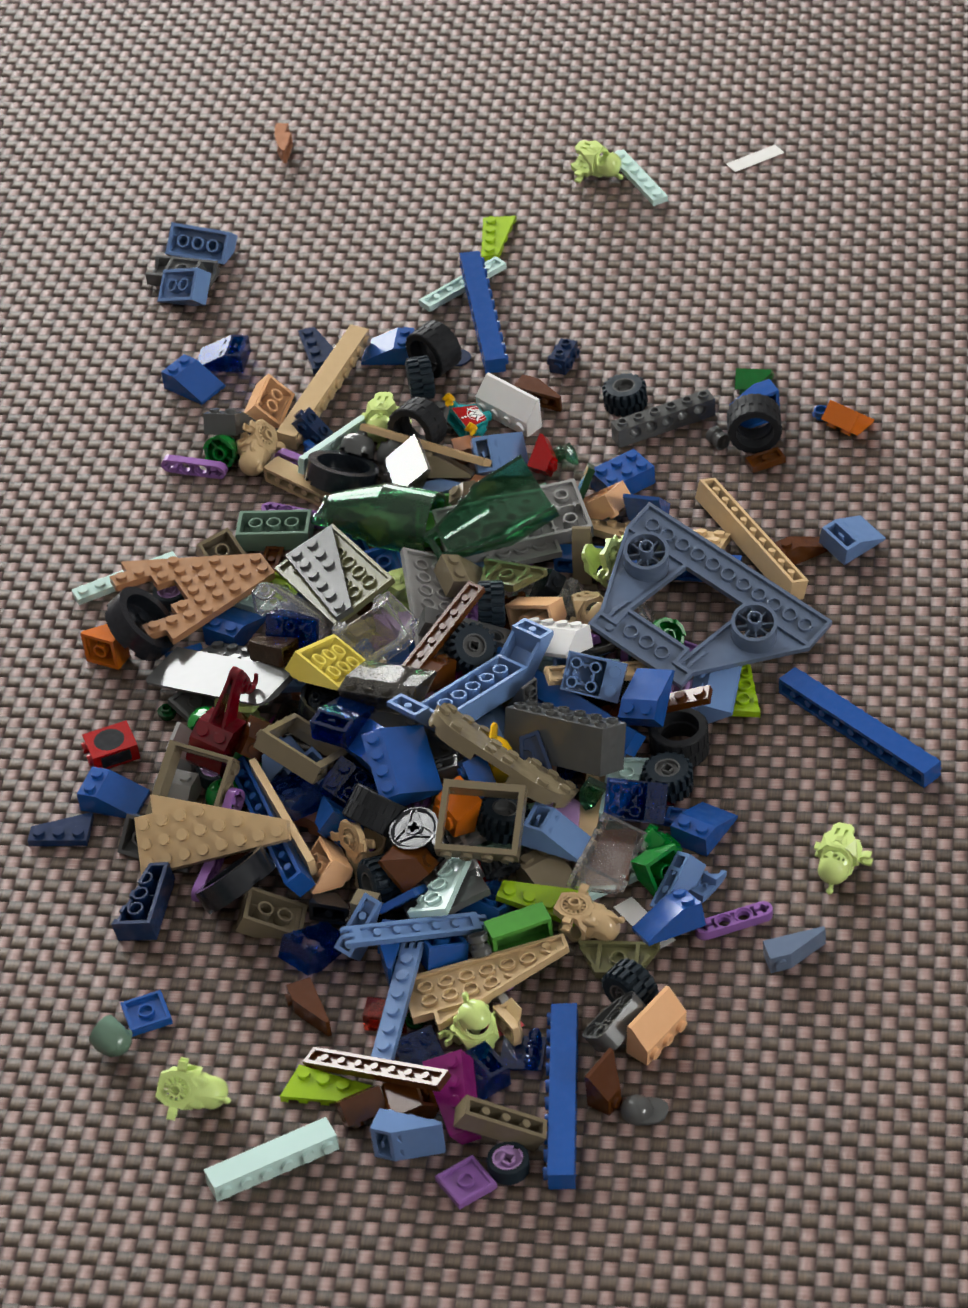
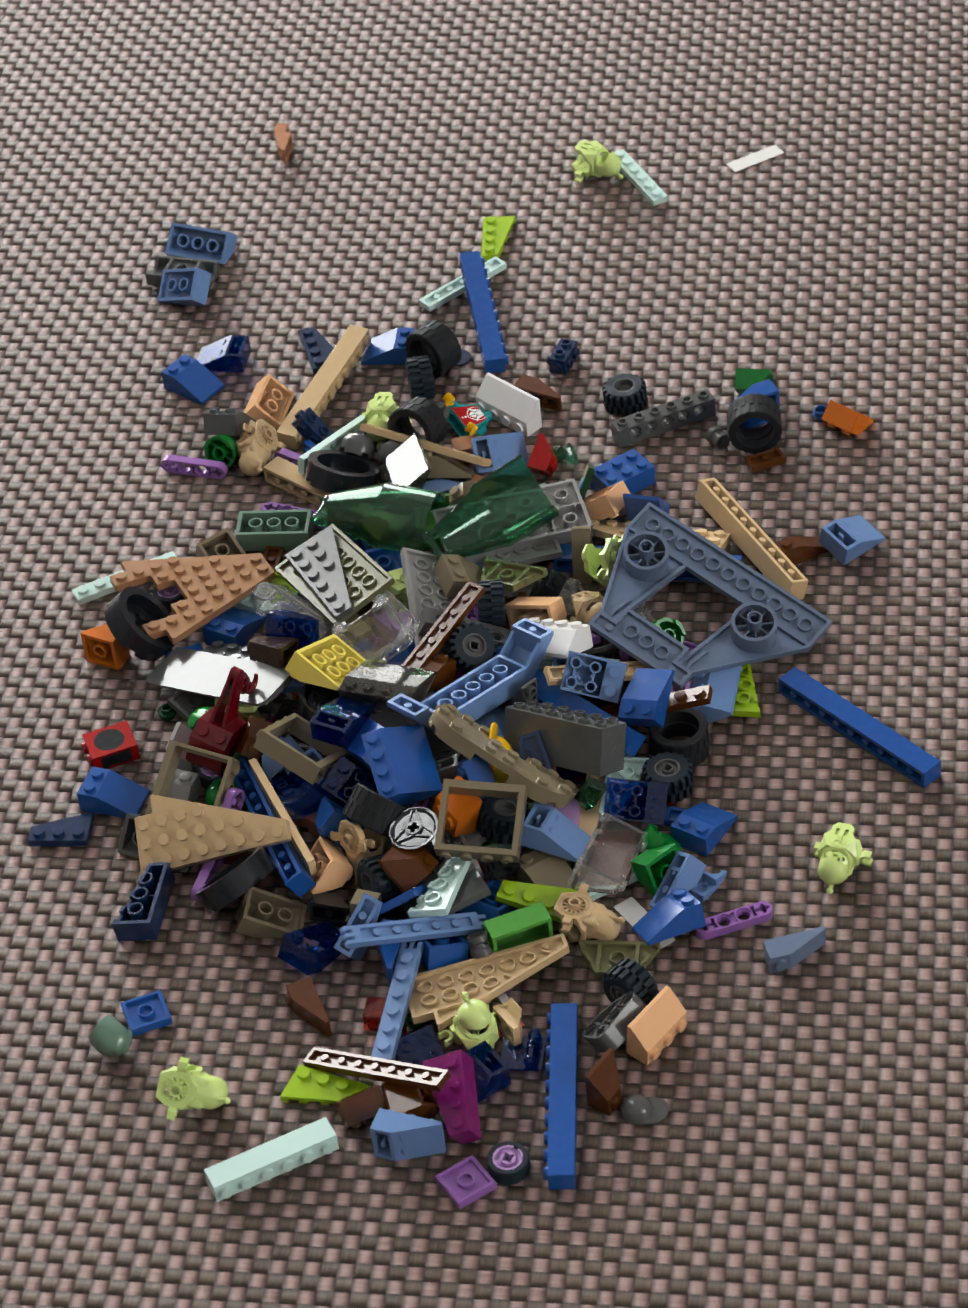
dark tan brick [454,1095,547,1151] -> none

